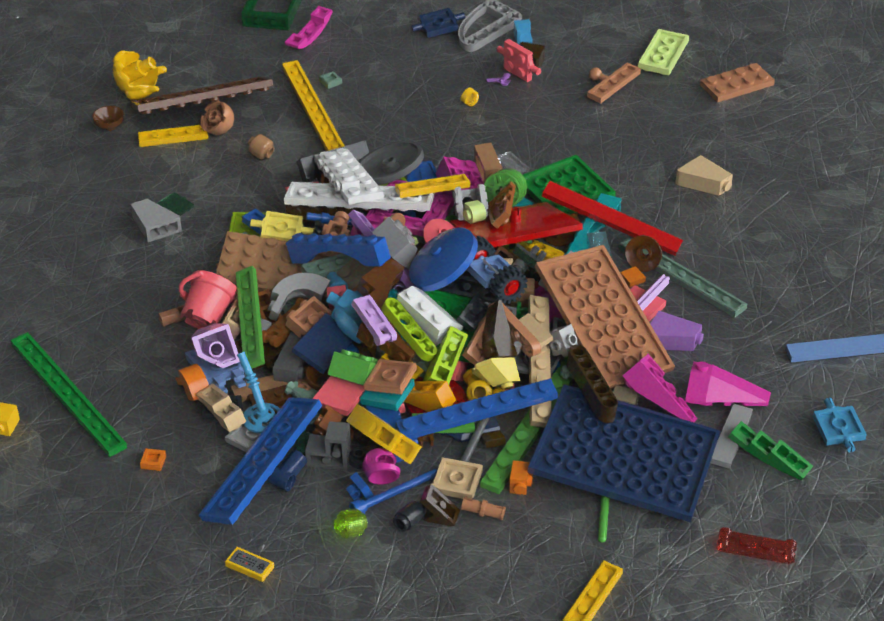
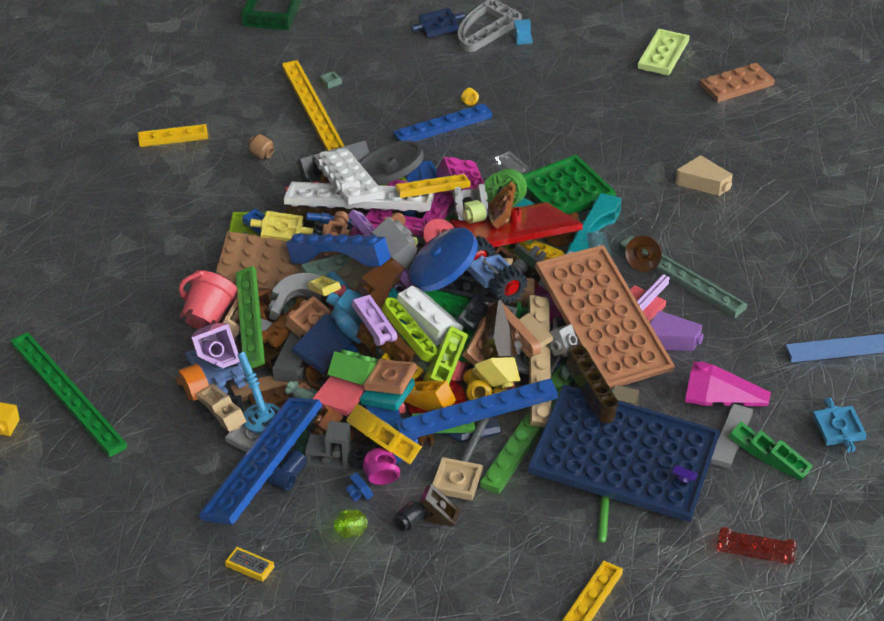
reddish brown piece [92,105,124,131] -> none
yellow piece [112,50,167,100] -> none
reddish brown plate [130,76,273,114] -> none
light grey slope [131,199,182,242] -> none
orange tile [140,448,166,471] -> none
clear green piece [157,192,195,216] -> none
nougat bar [158,304,186,327] -> none
nougat cylinder [200,100,234,135] -> none
dark pink slope [285,6,332,49] -> none
blue piece [349,469,438,518] -> none
nougat pin [461,497,506,520] -> none
medium nougat window [474,143,503,191] -> none
dark brown tile [480,430,506,448] -> none
medium lavender hand [487,73,511,86] -> none
coral plate [496,39,541,82] -> none
orange brick [510,460,533,495] -> none
dark brown slope [520,42,545,68] -> none
red tile [542,181,683,256] -> none
nougat plate [587,62,641,104] -> none
orange tile [620,266,646,288] -> none
dark pink wedge [622,354,698,423] -> none
none -> light yellow plate [307,275,341,296]
none -> blue plate [393,104,492,141]
none -> dark purple plate [672,465,698,483]

